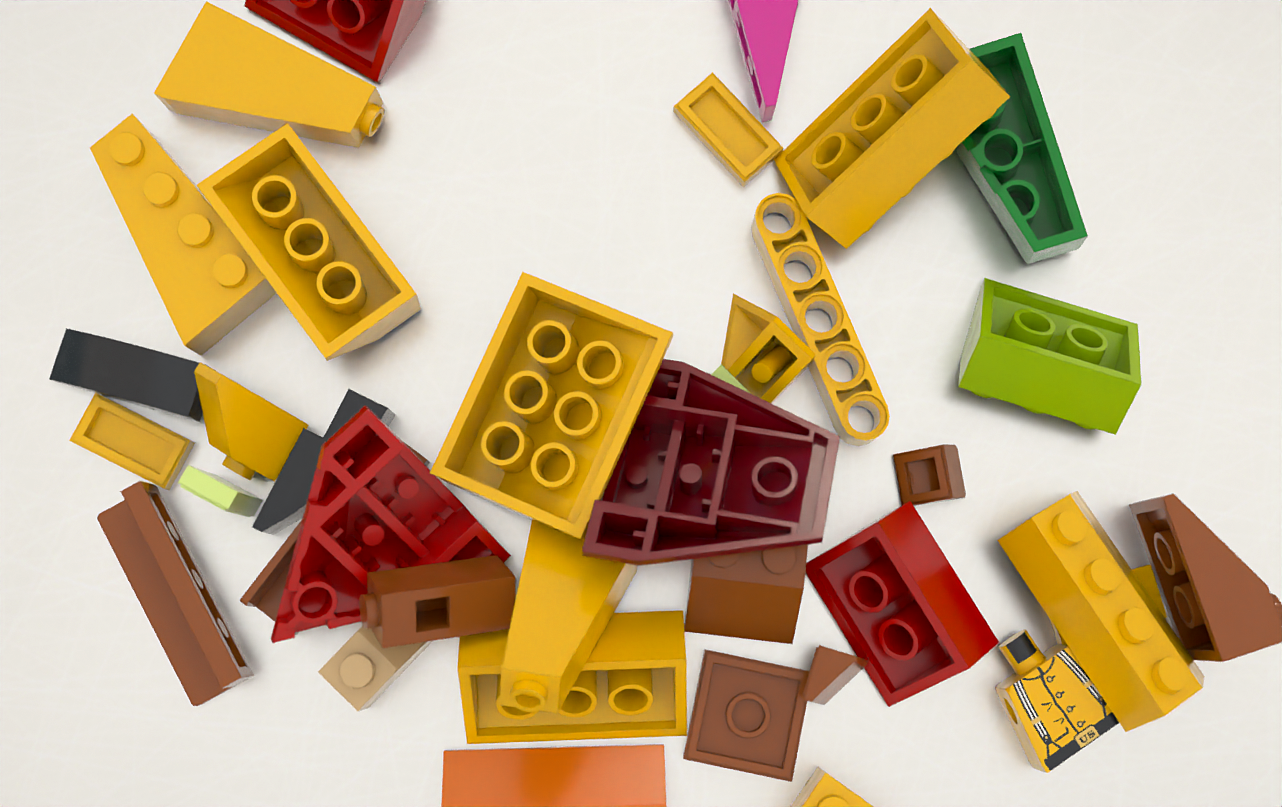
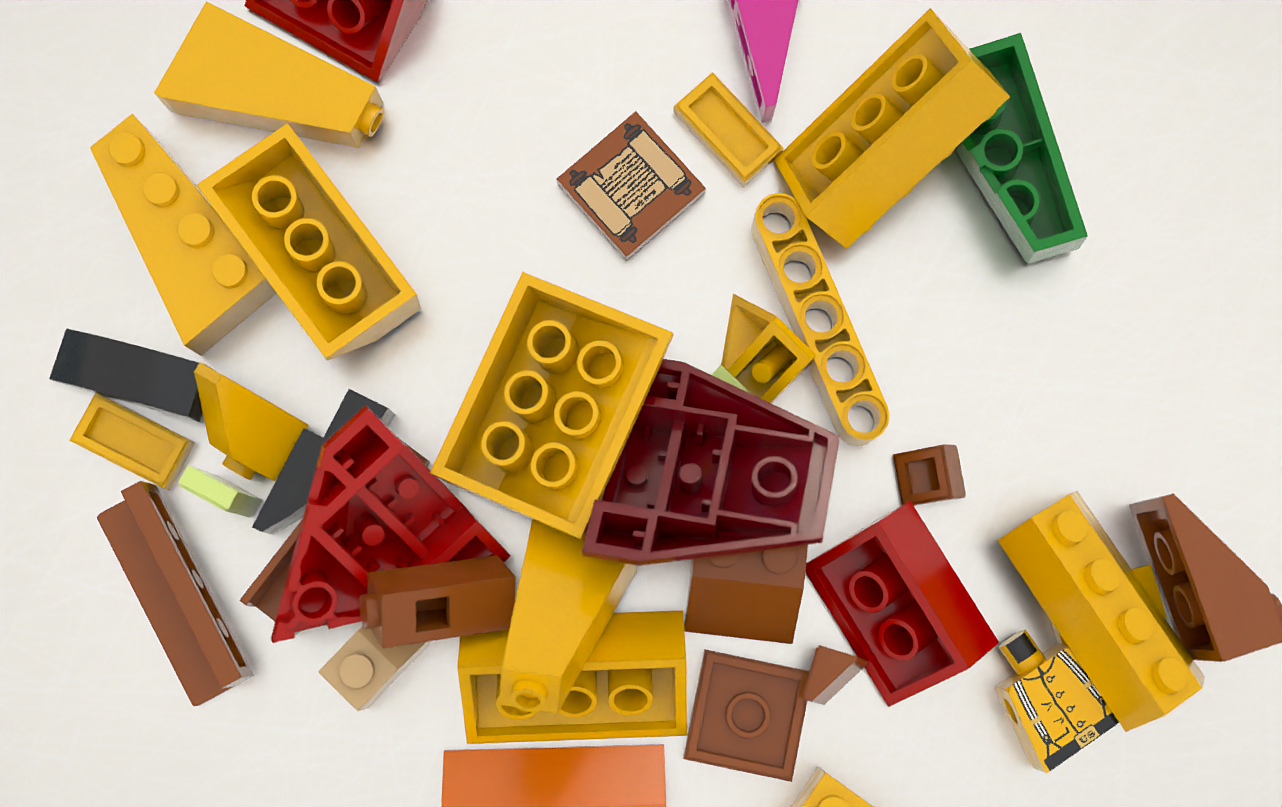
lime slope [958,278,1142,435] -> none
none -> tile [556,111,706,261]

